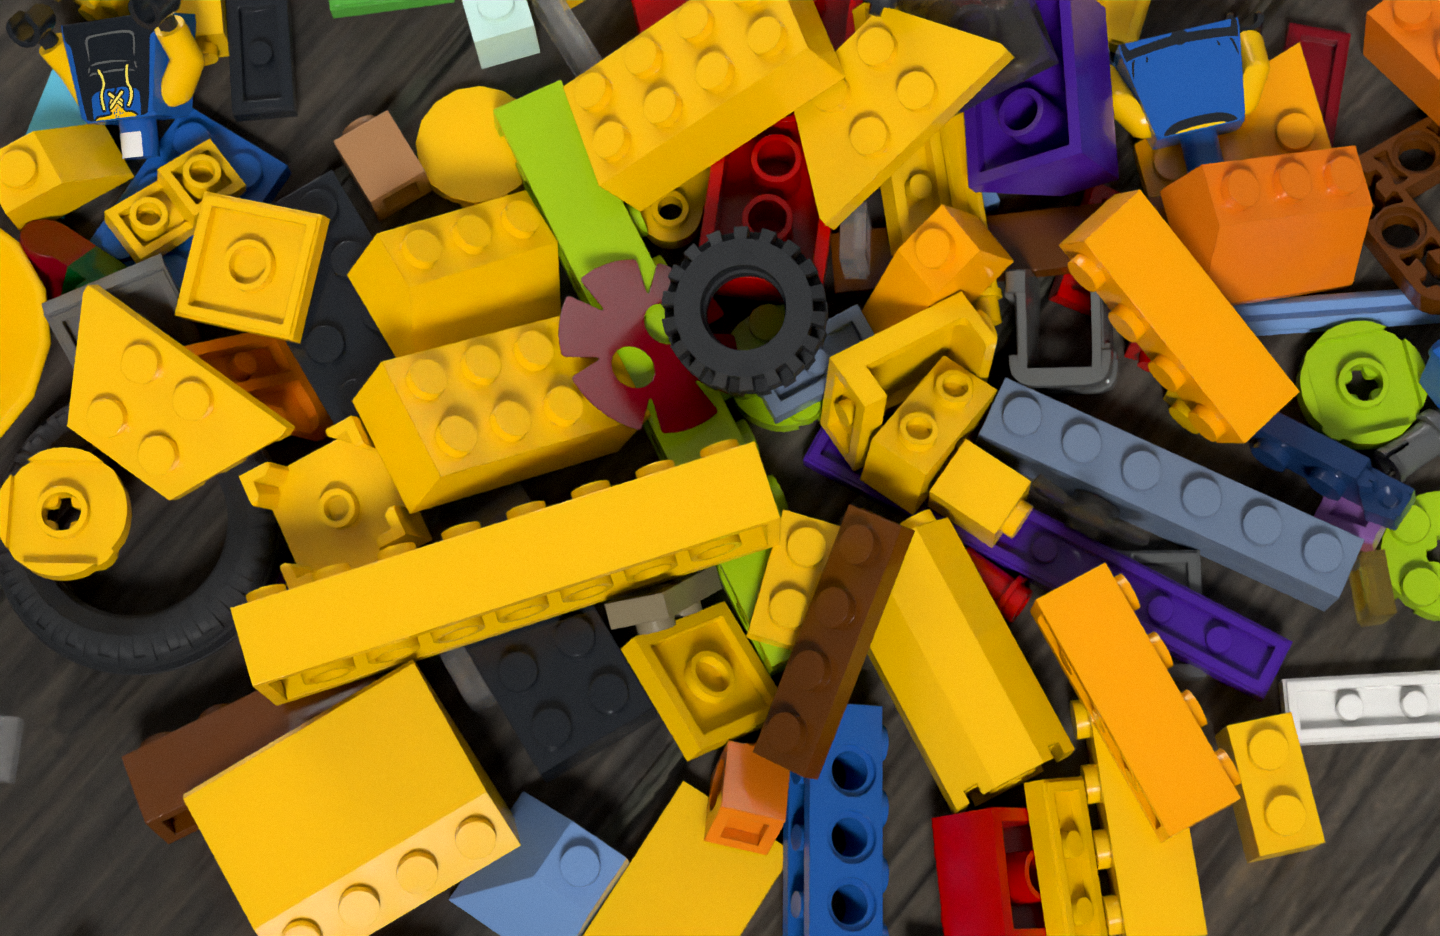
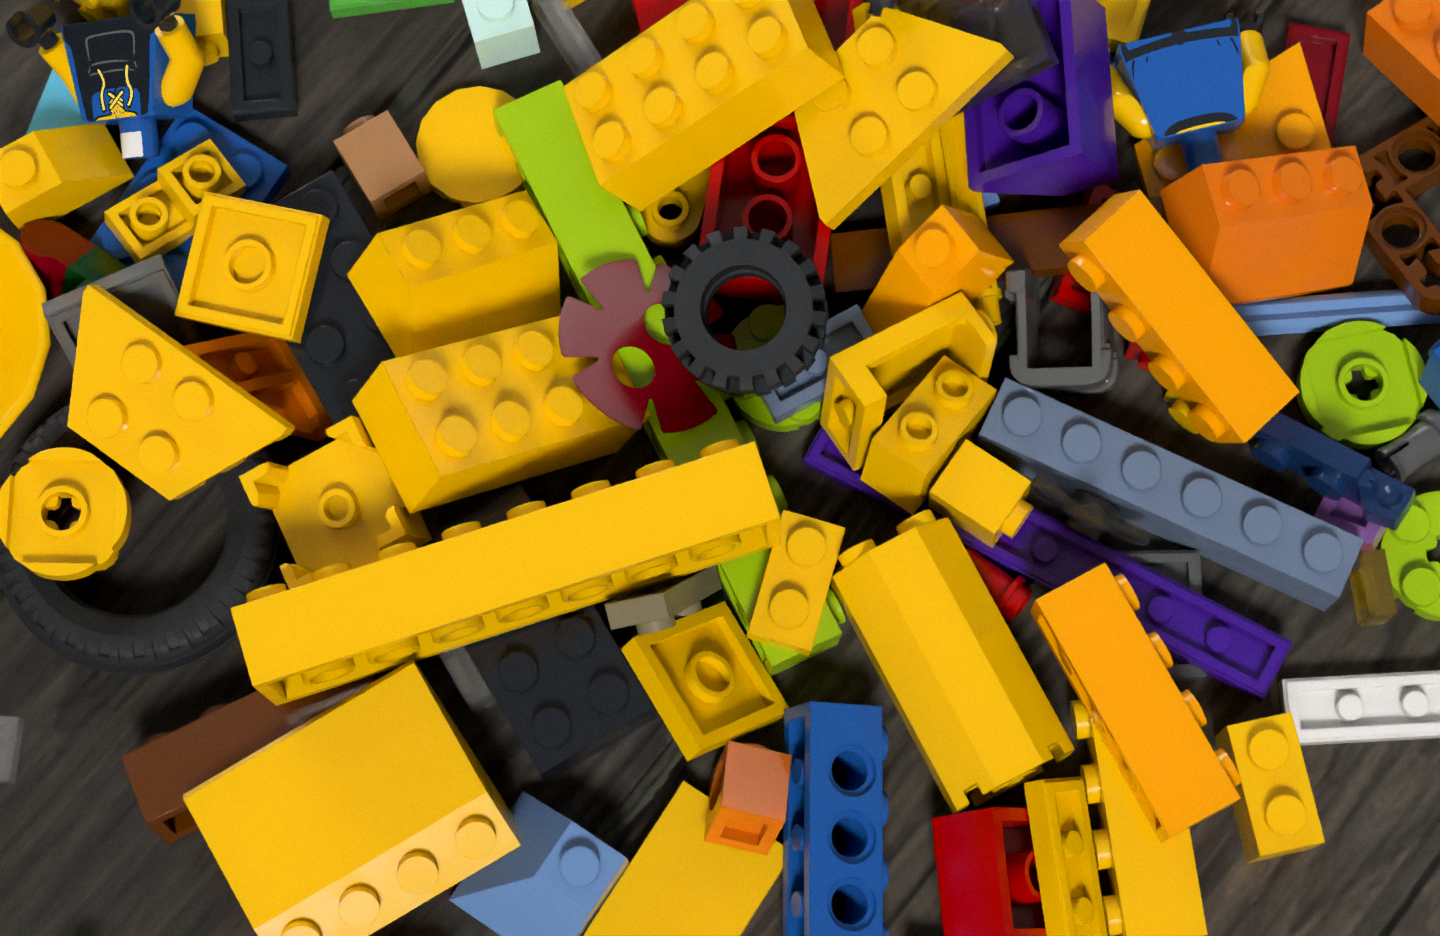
reddish brown plate [753,504,915,780] -> none
clear tile [839,202,872,279] -> none

